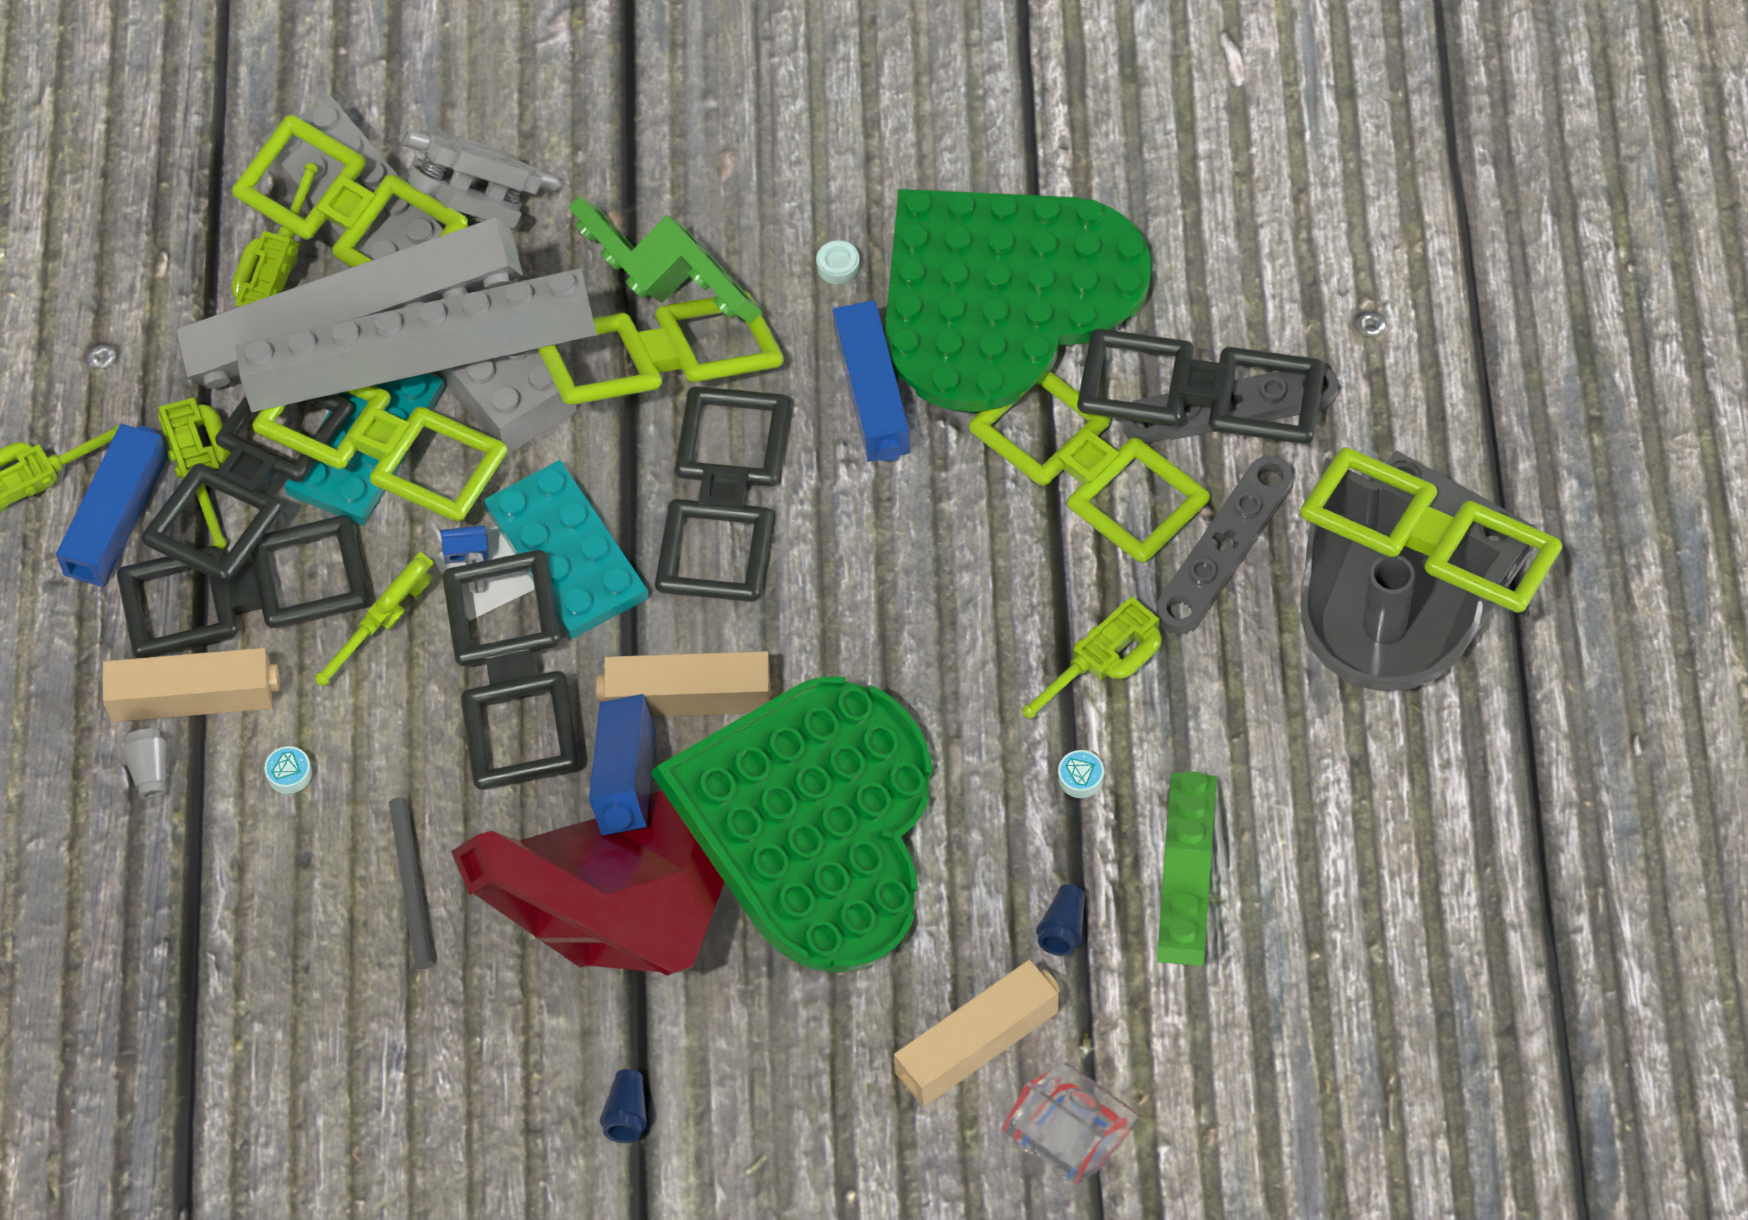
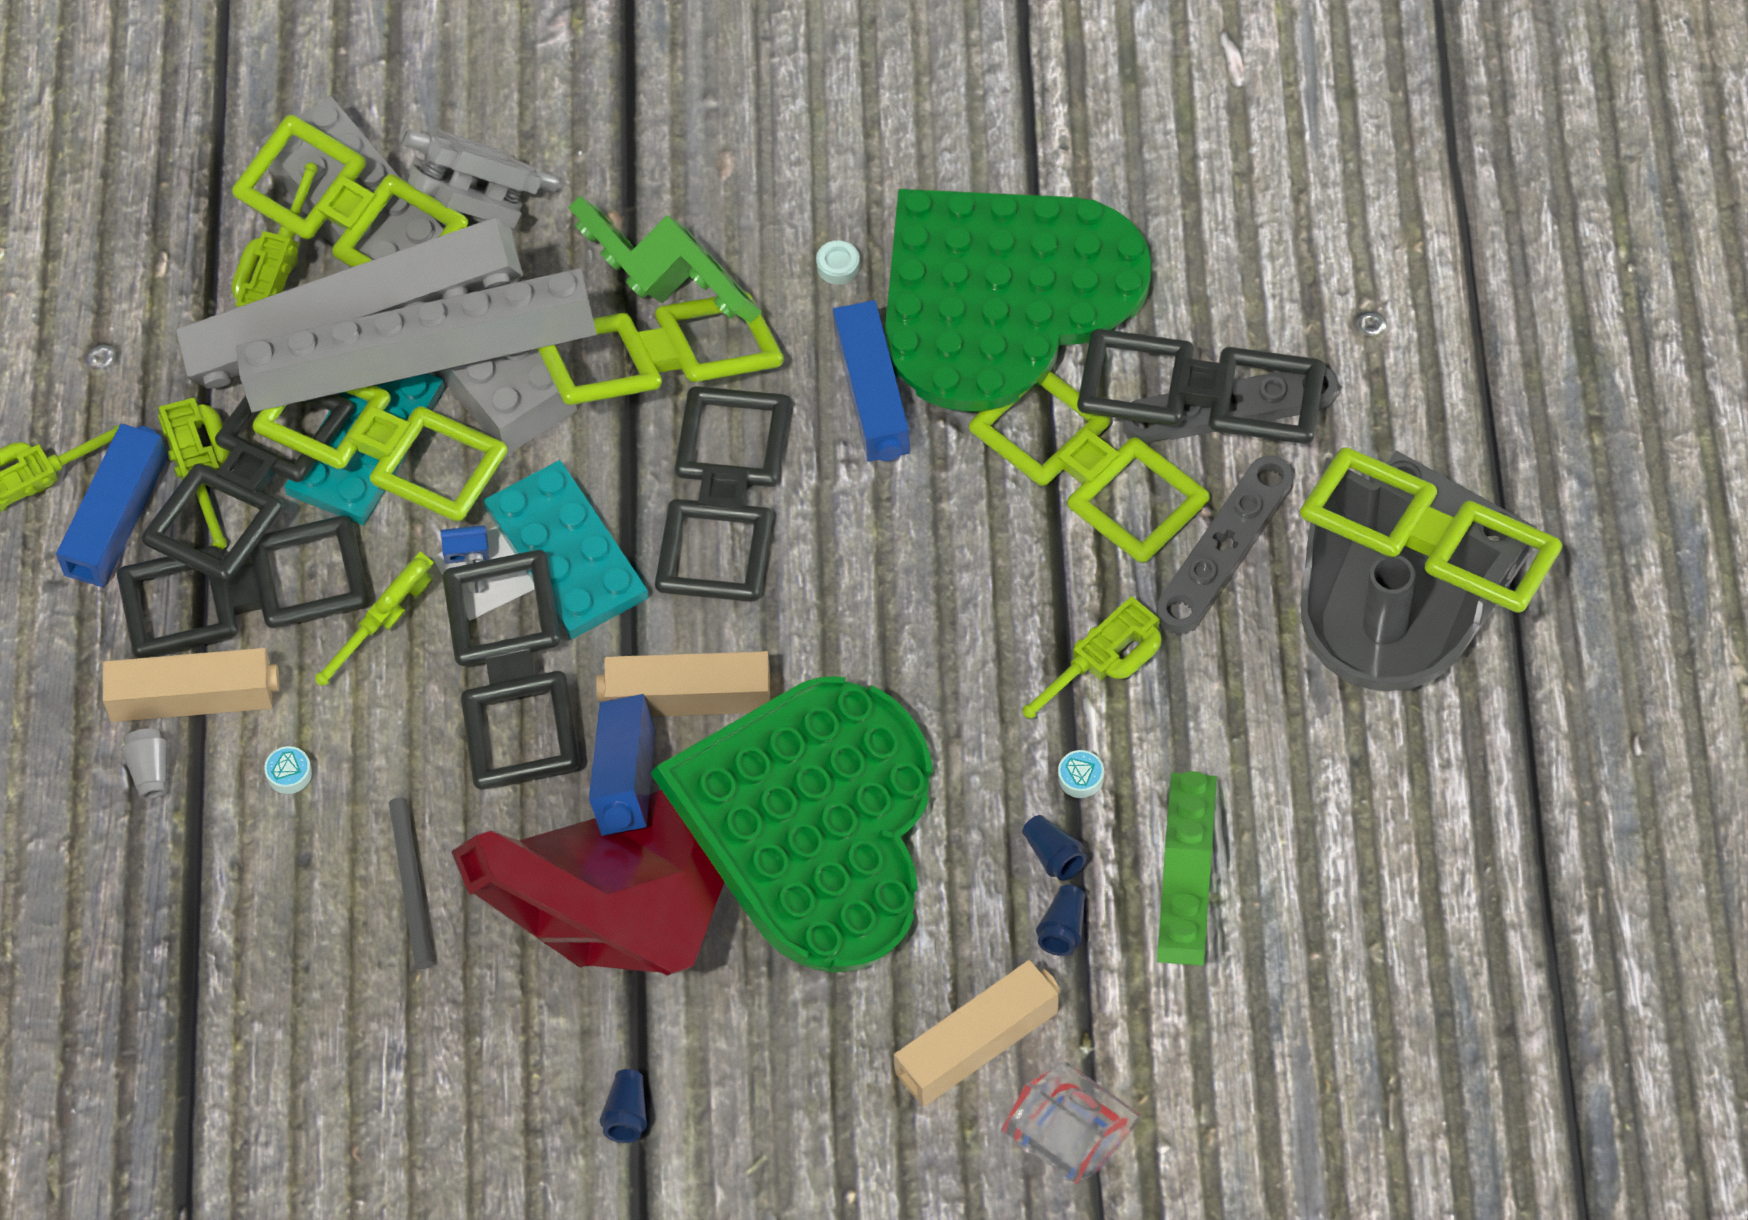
none -> dark blue cone [1022,815,1087,881]

